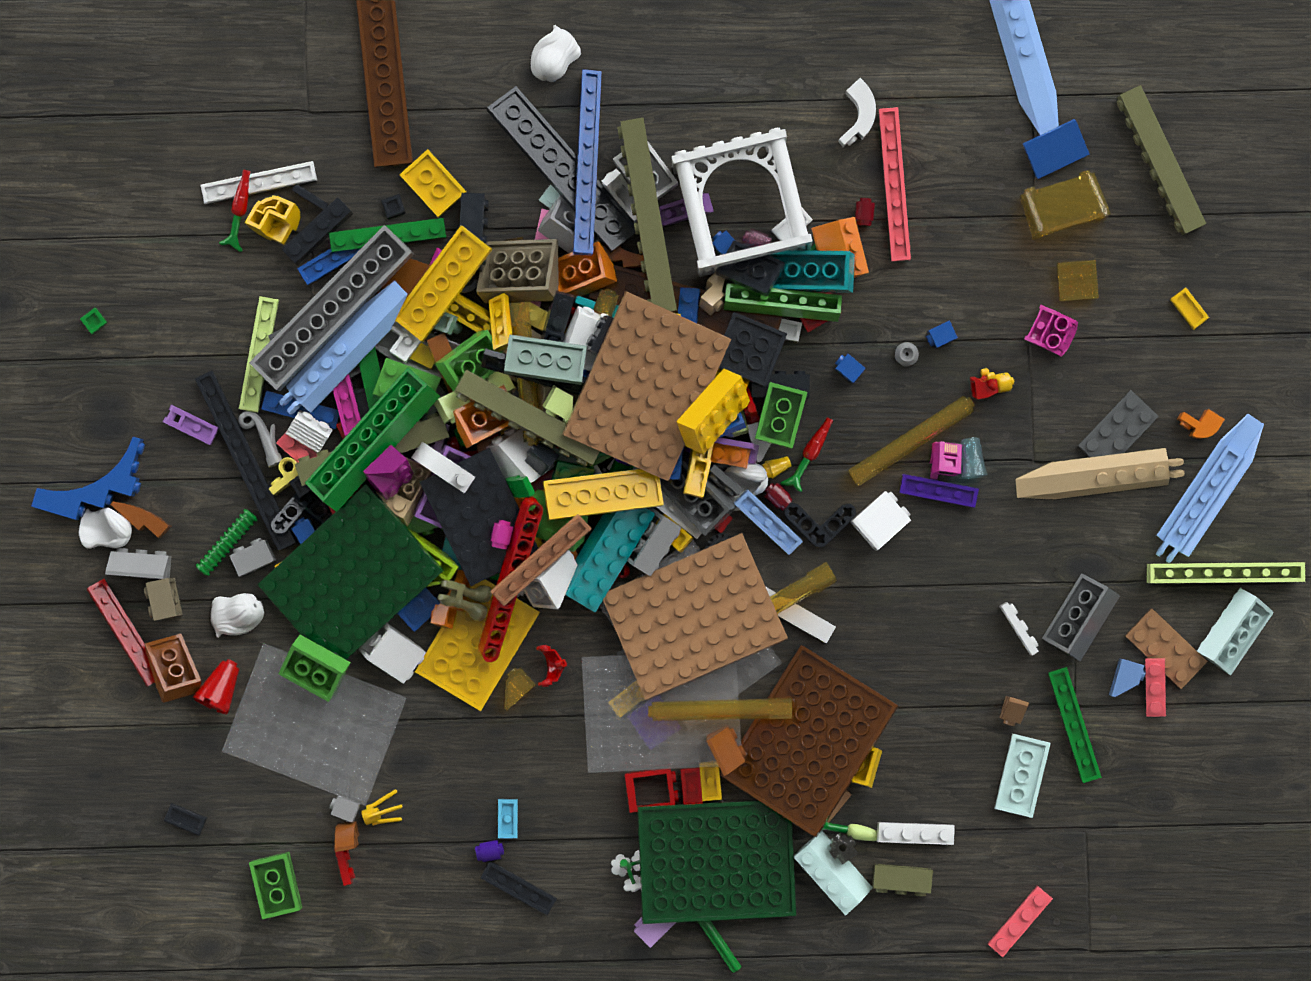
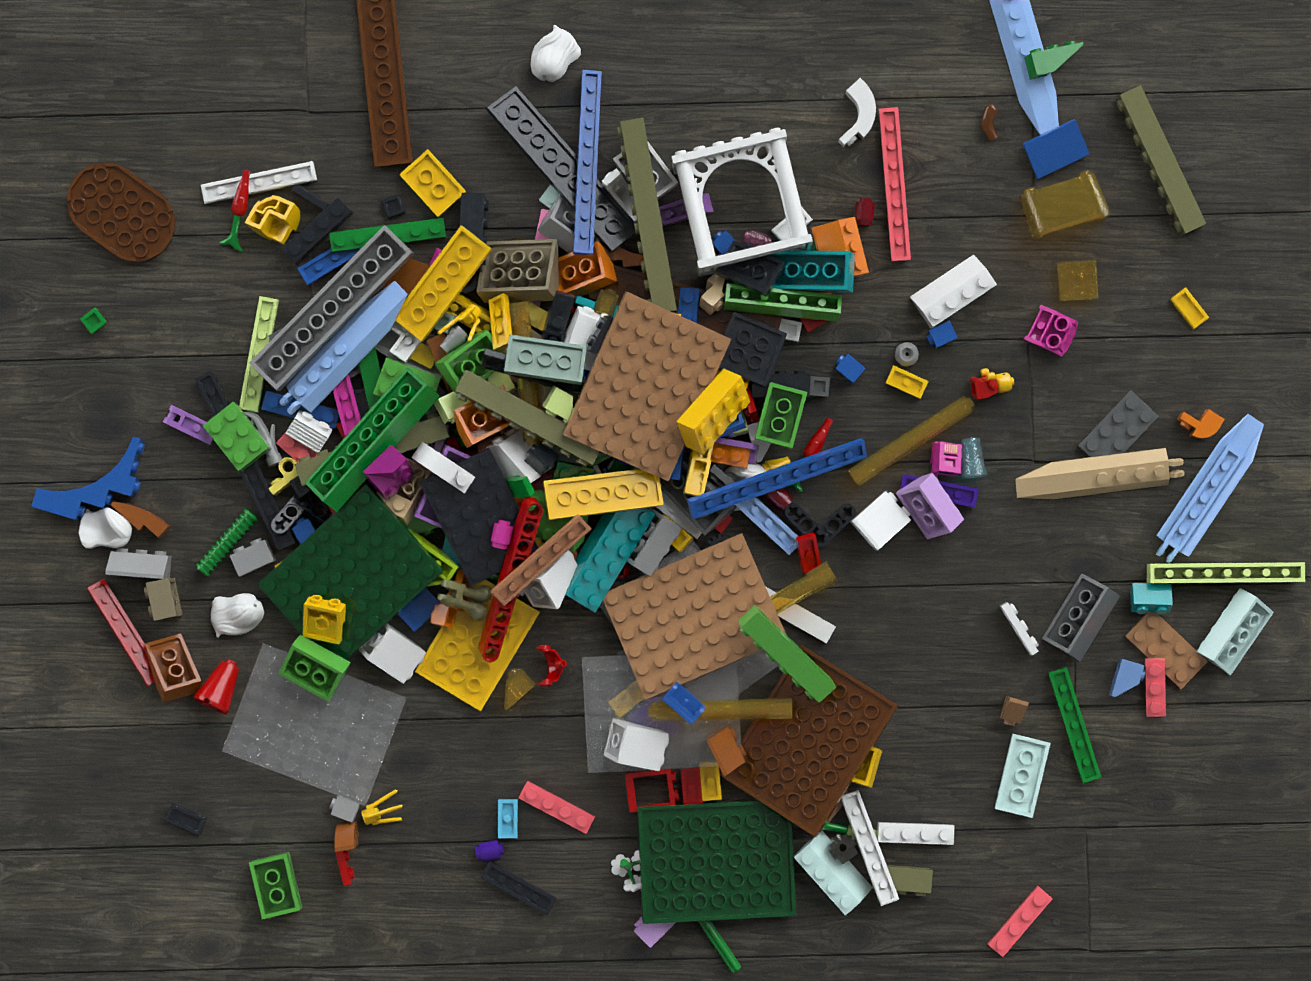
none -> reddish brown plate [67,163,176,262]
none -> bright green brick [203,402,272,472]
none -> yellow plate [303,595,346,644]
none -> yellow plant [438,304,481,342]
none -> light grey cone [440,326,469,354]
none -> coral plate [519,781,595,834]
none -> white slope [604,718,669,771]
none -> blue hinge [662,681,706,725]
none -> blue plate [687,438,867,519]
none -> bright green brick [738,605,836,703]
none -> red plate [795,532,822,574]
none -> dark grey plate [809,376,830,397]
none -> white tile [841,790,899,906]
none -> yellow plate [885,365,928,399]
none -> lavender slope [896,473,964,539]
none -> white slope [910,255,997,329]
none -> reddish brown arm [981,104,998,142]
none -> slope [1024,41,1083,80]
none -> teal brick [1130,583,1173,615]

